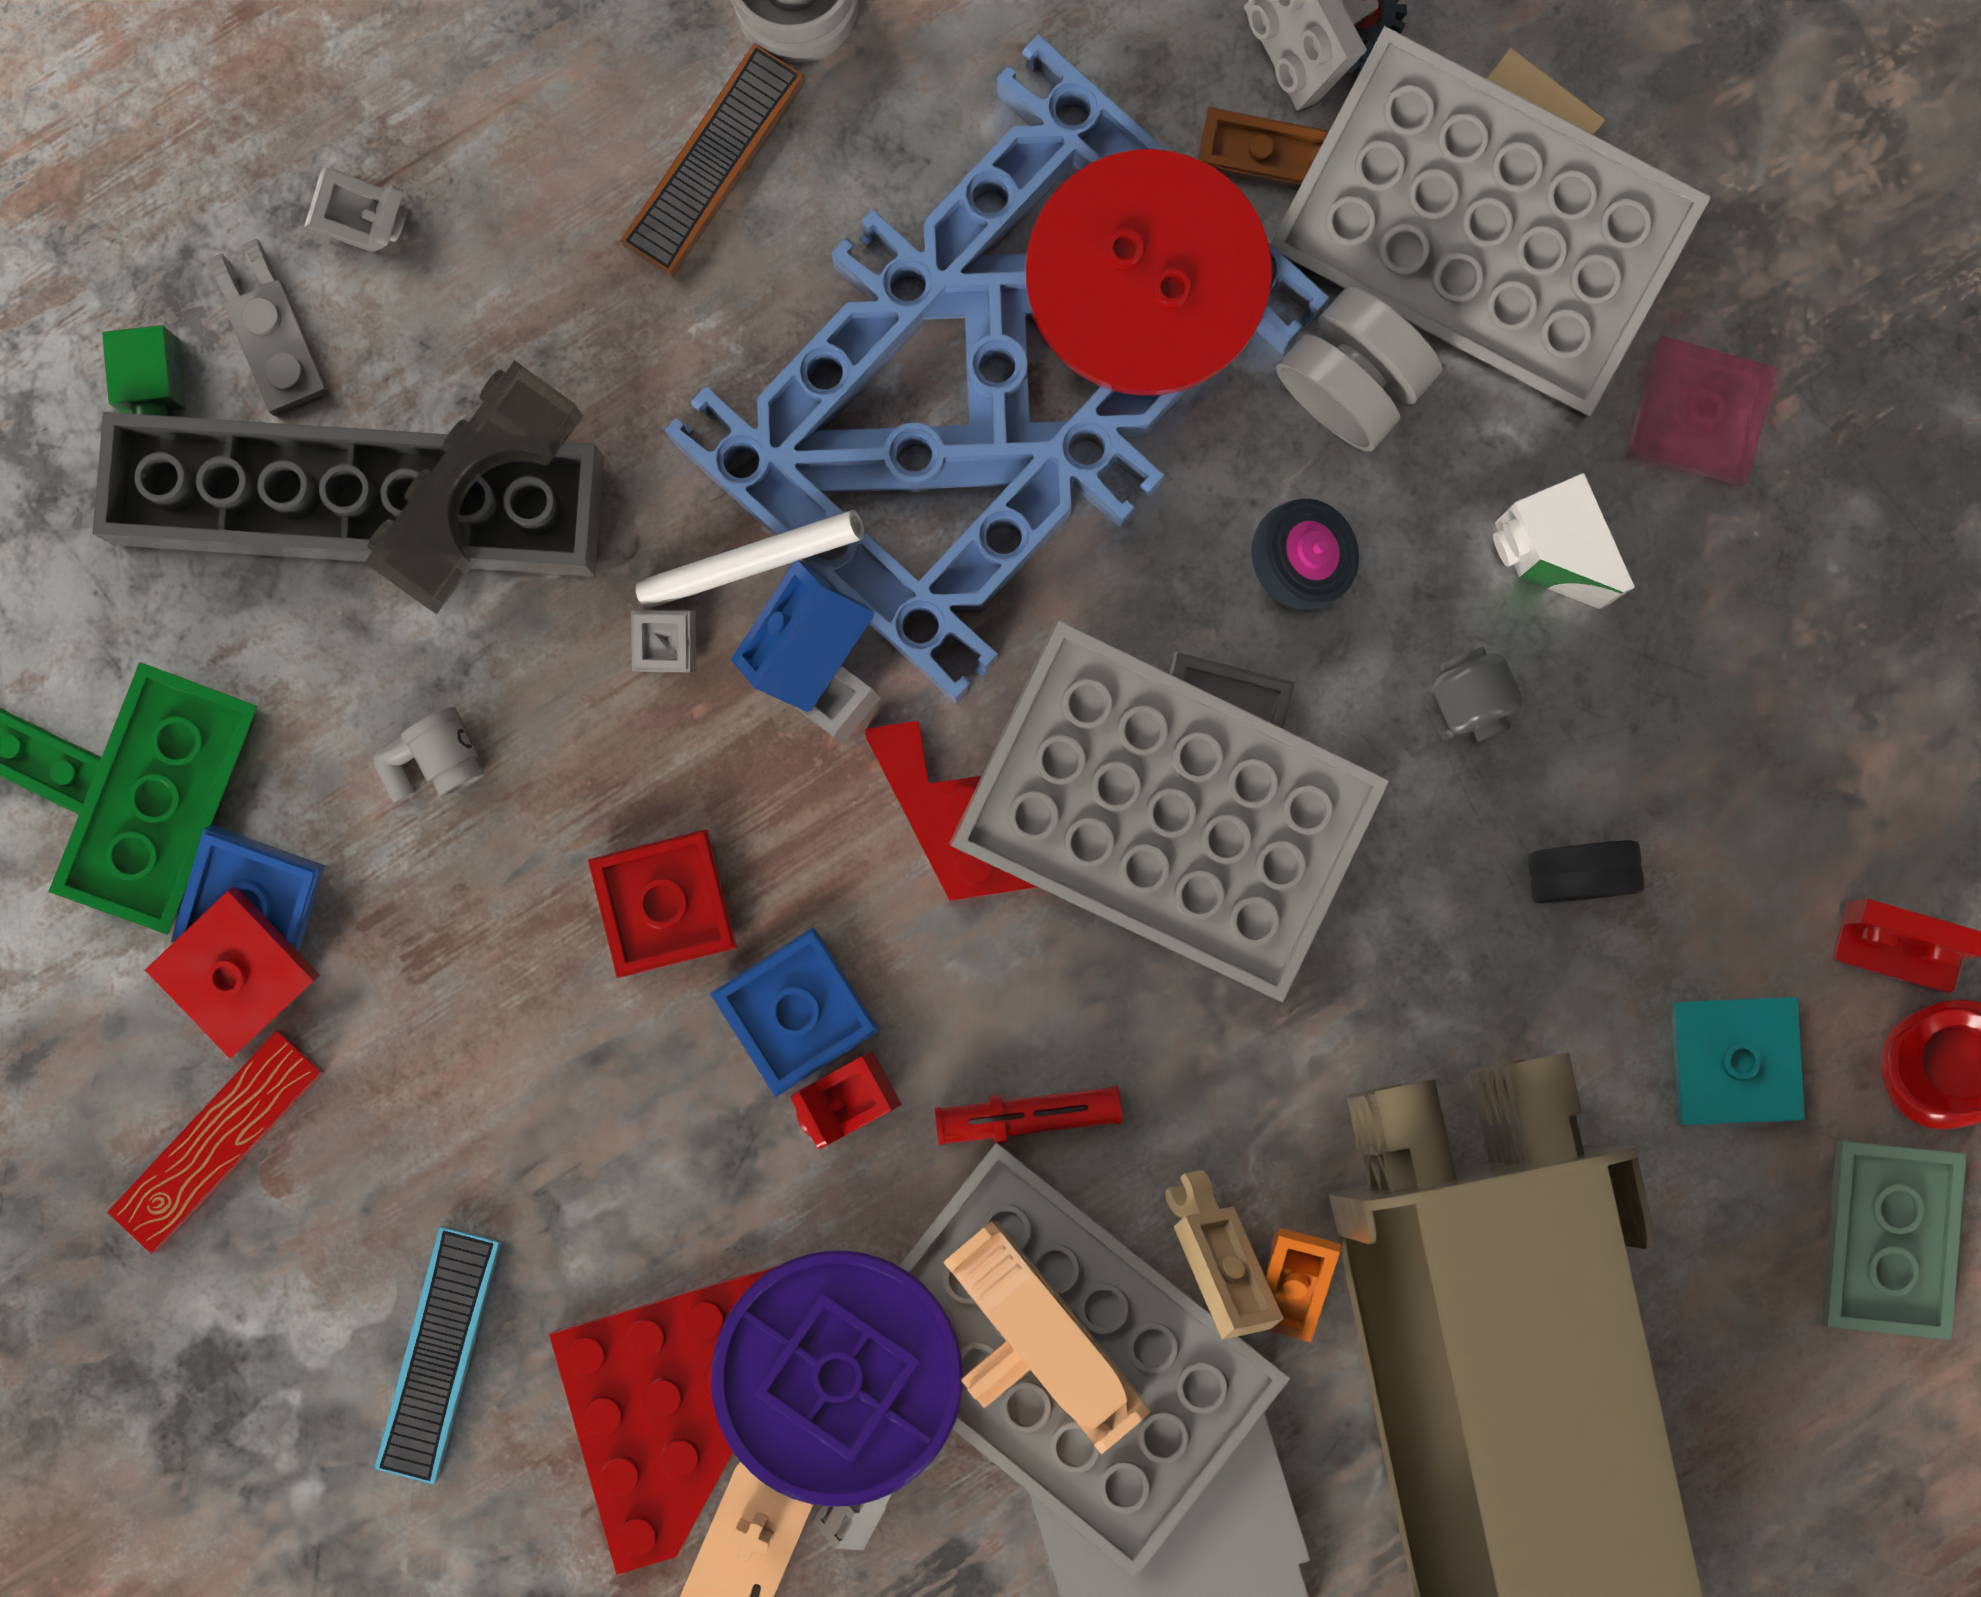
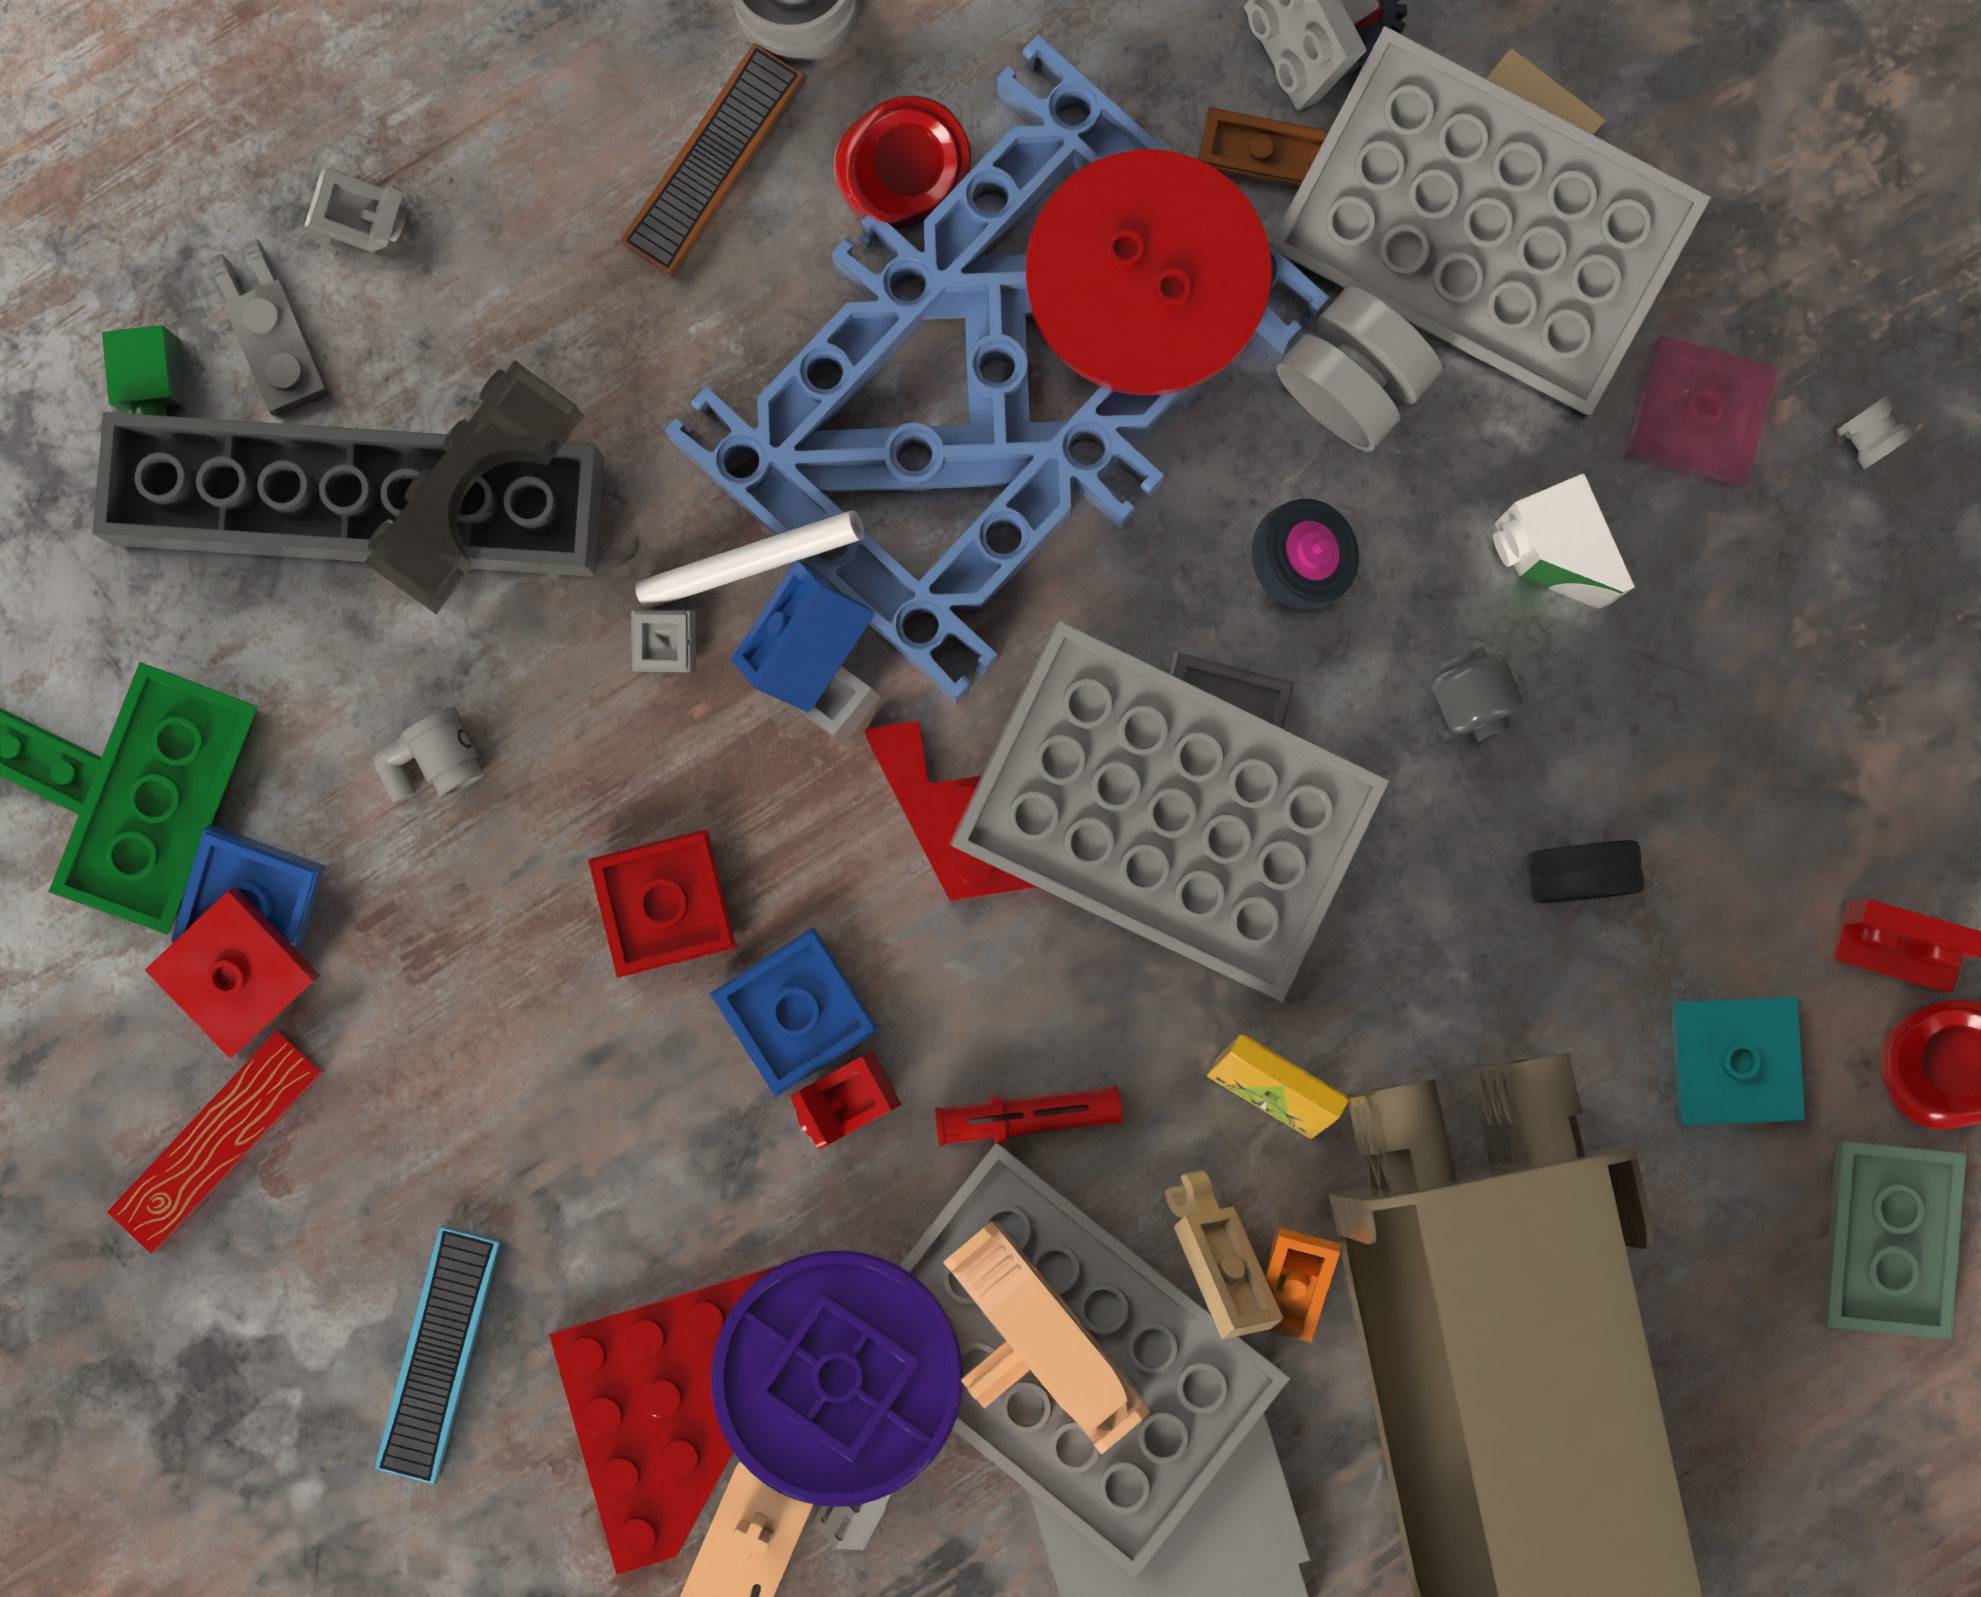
none -> red piece [834,95,971,229]
none -> yellow tile [1206,1034,1349,1139]
none -> light grey wheel [1837,395,1916,469]

